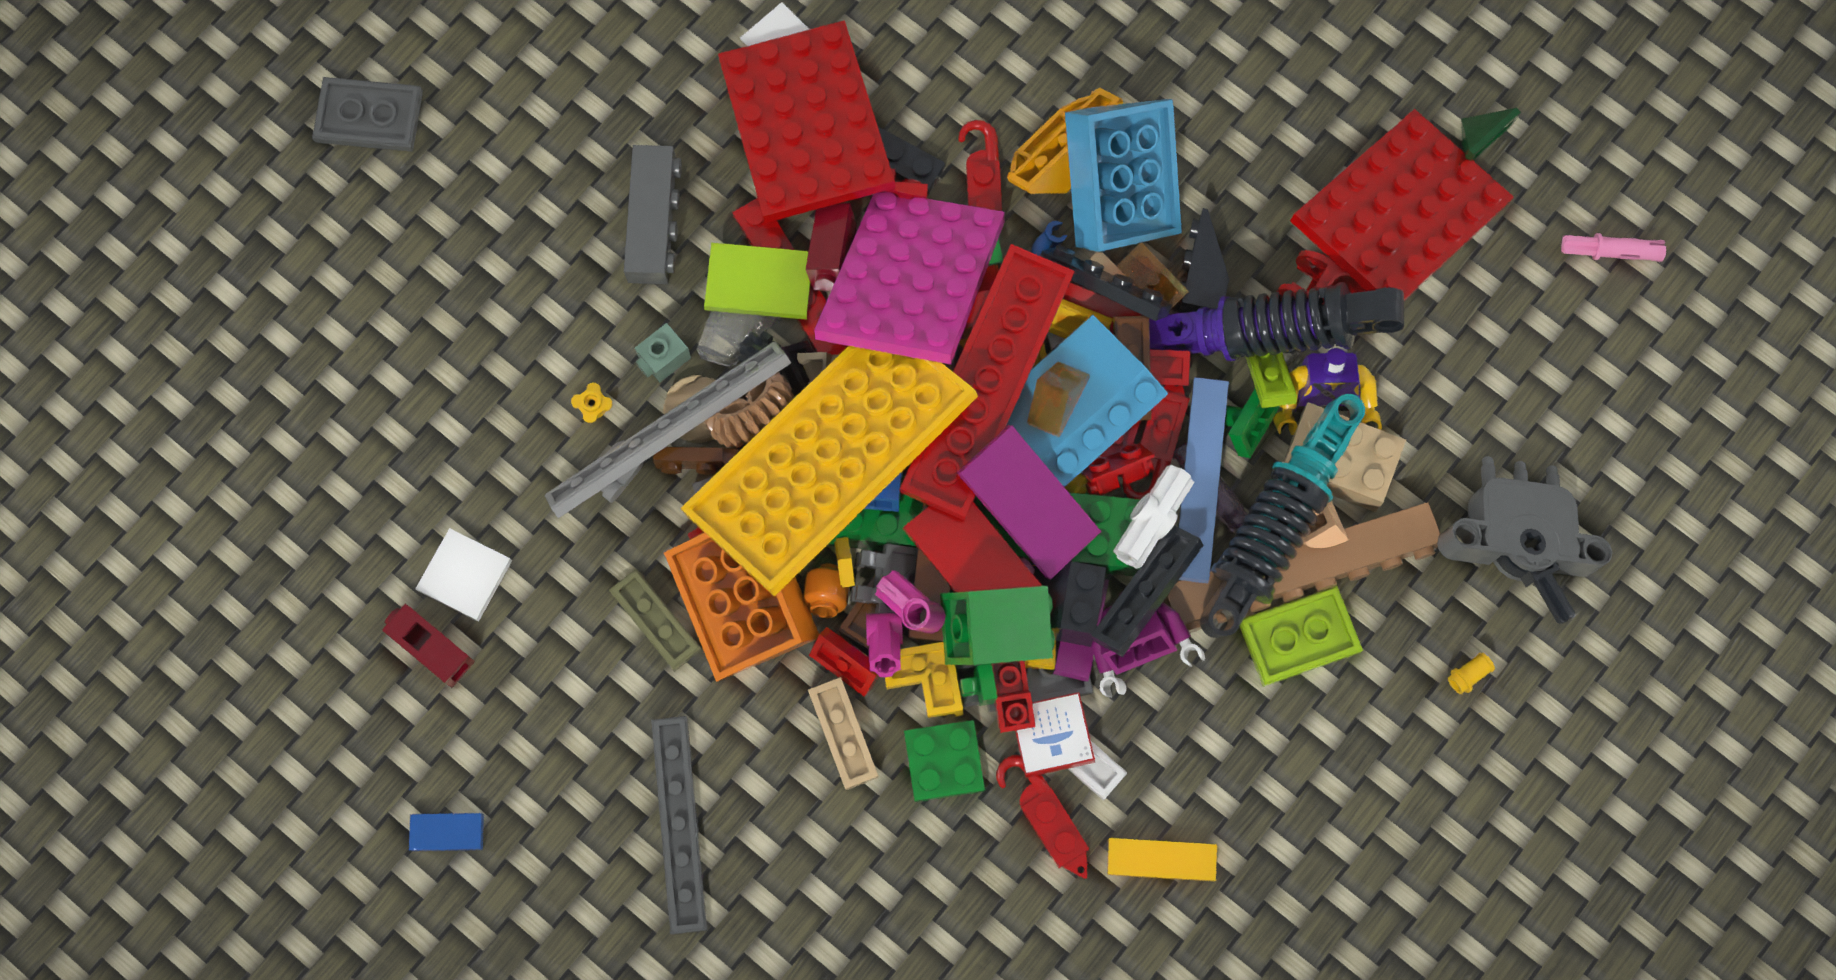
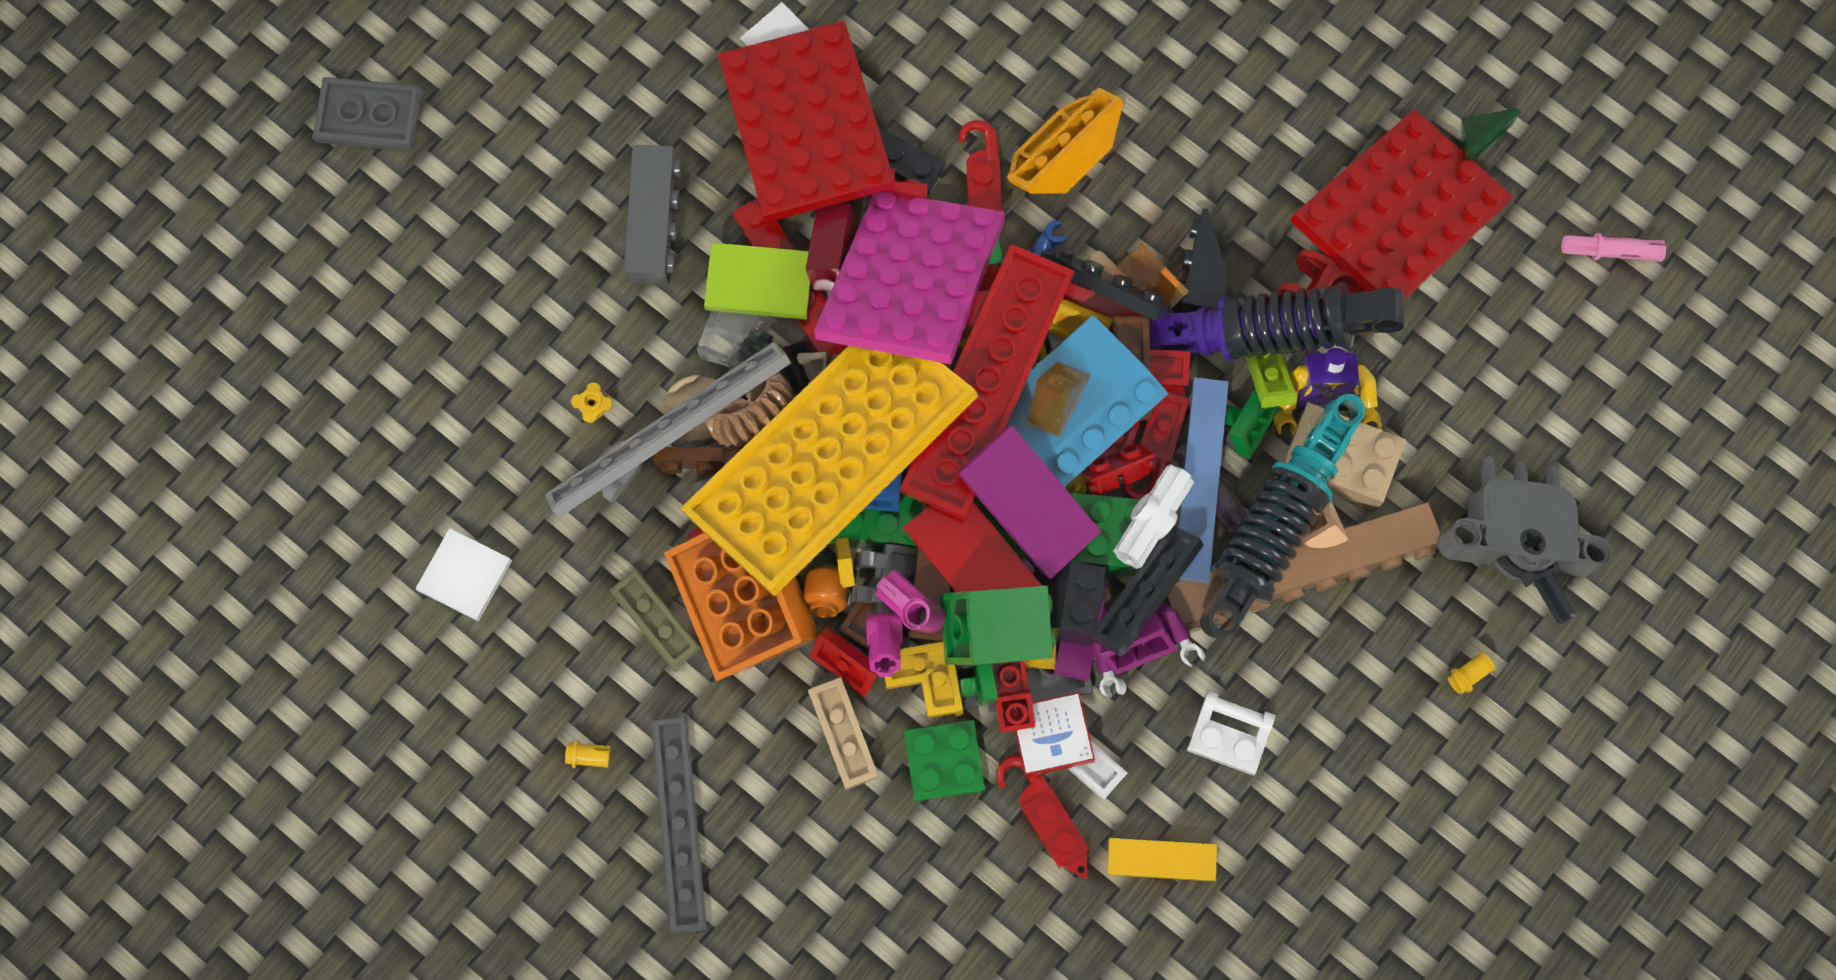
dark red brick [382,603,475,688] -> none
blue tile [409,813,484,851] -> none
sand green brick [635,323,691,383] -> none
dark azure slope [1065,99,1182,252] -> none
lime tile [1239,586,1363,687] -> none
none -> yellow pin [565,740,611,768]
none -> white plate [1187,690,1276,776]

